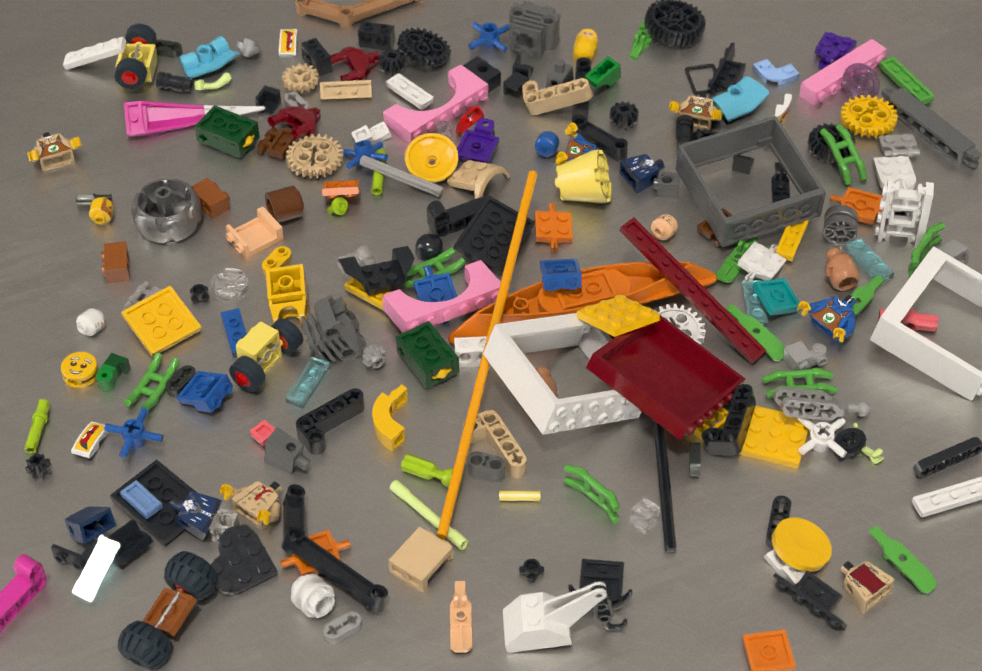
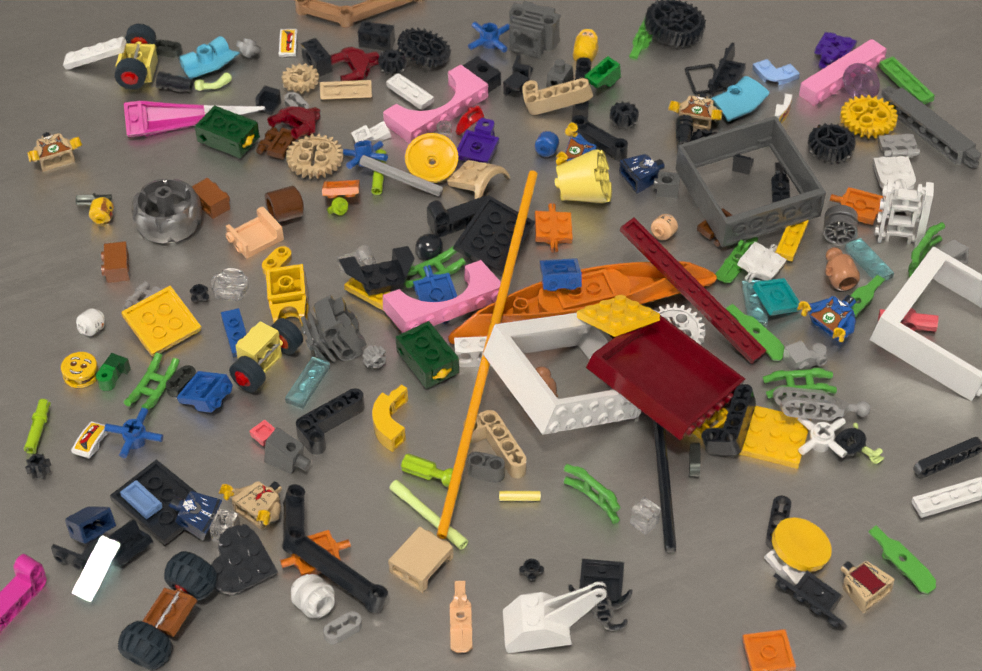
bright green piece [820,124,867,185] -> none

